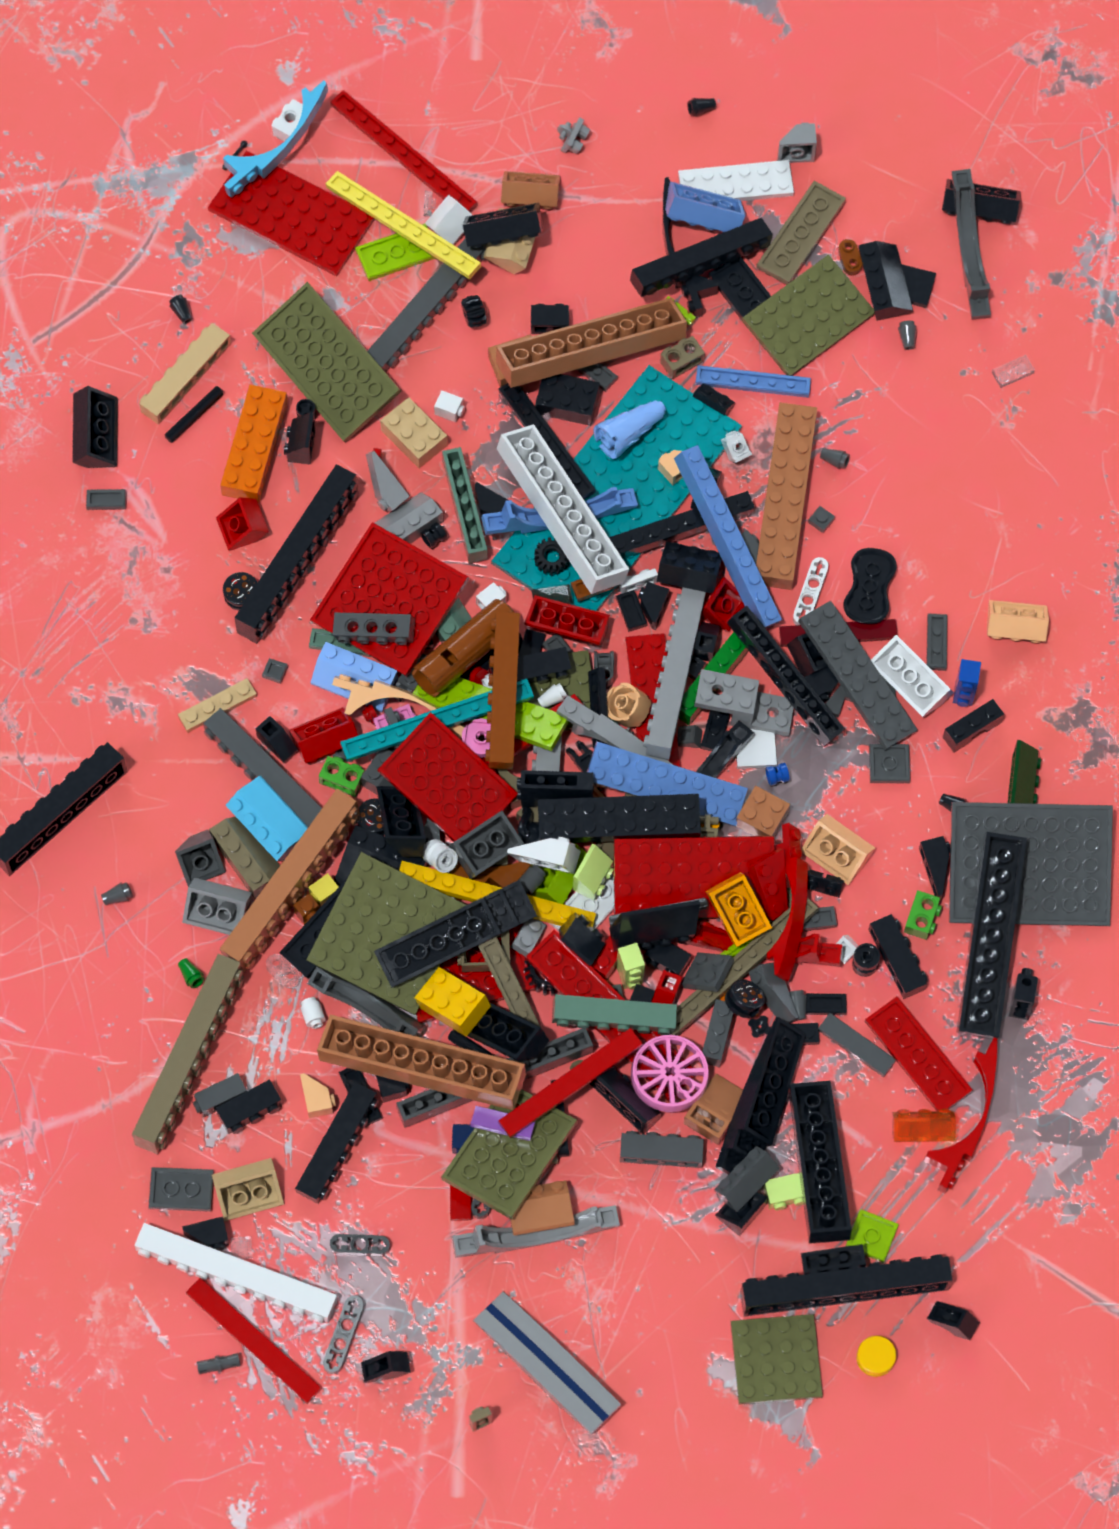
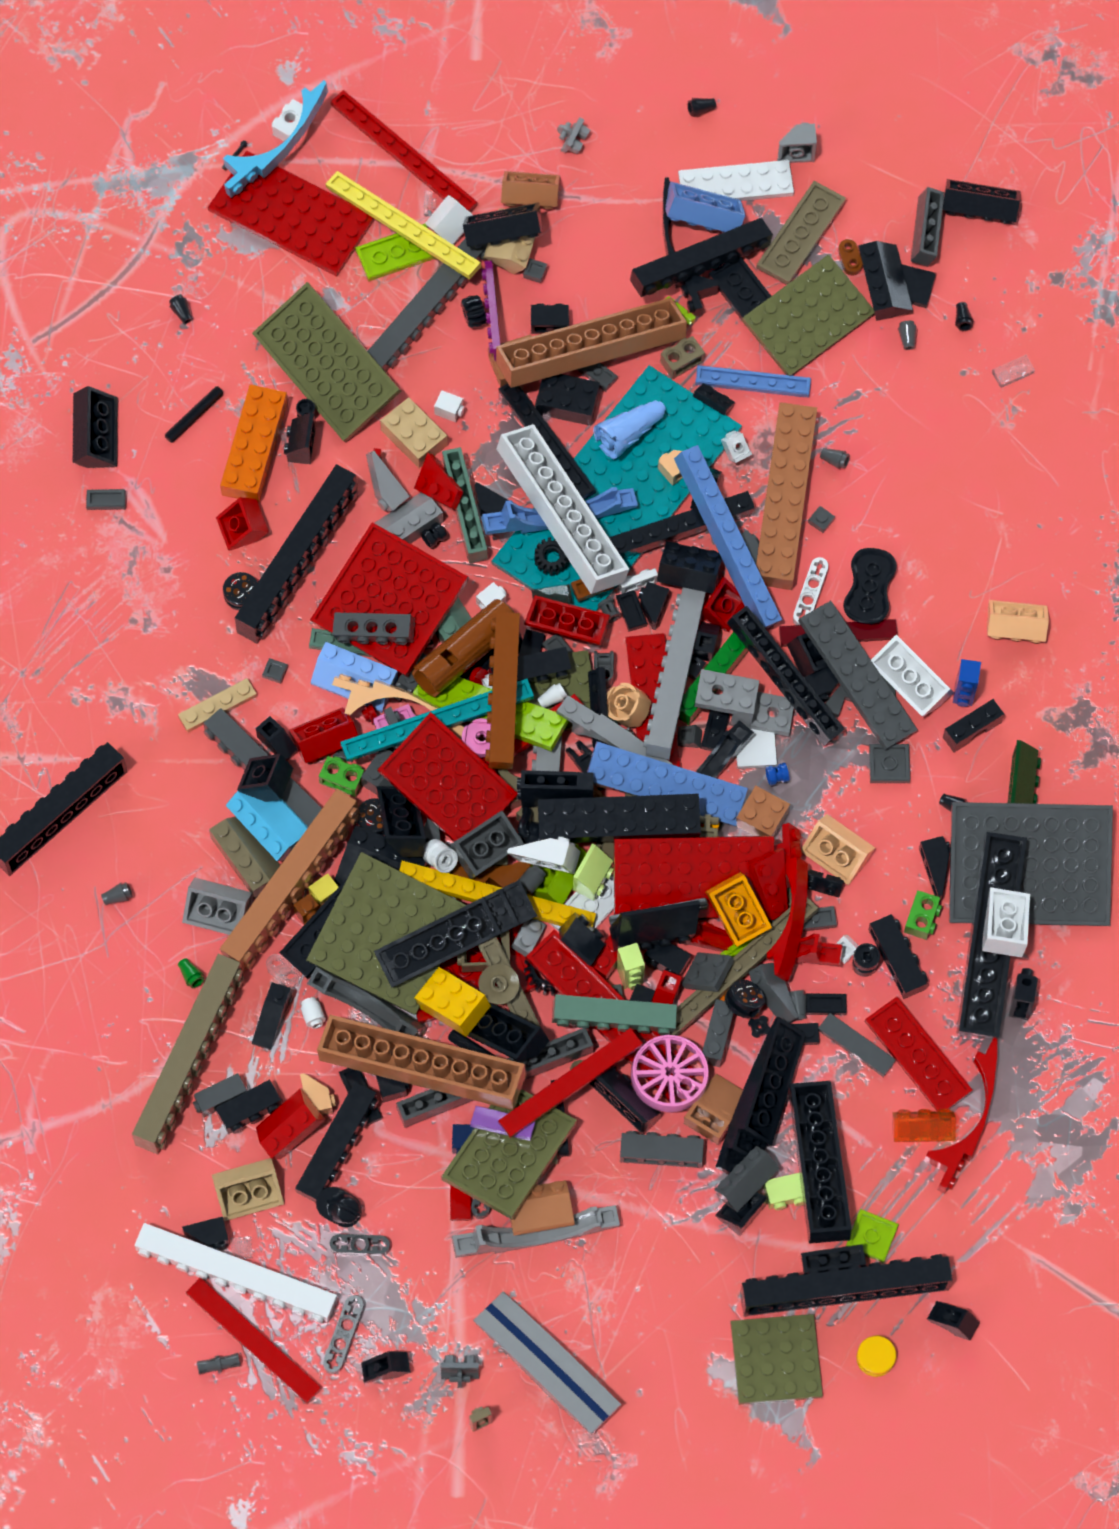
tan brick [139,323,231,425] -> none
dark grey tile [149,1167,214,1212] -> none
dark grey slope [175,830,225,887] -> none
dark grey tile [926,614,947,671] -> none
dark grey slope [951,169,991,320] -> none
none -> black slope [237,754,294,802]
none -> black slope [252,982,292,1051]
none -> red slope [256,1088,325,1159]
none -> black piece [316,1187,362,1228]
none -> red wing [414,453,463,509]
none -> dark grey hips [441,1355,479,1388]
none -> dark tan dish [479,964,519,1004]
none -> magenta plate [482,260,501,361]
none -> dark grey plate [523,258,547,283]
none -> dark grey bush [598,598,621,623]
none -> dark grey brick [911,187,945,267]
none -> black cone [955,302,974,331]
none -> white slope [982,887,1030,958]

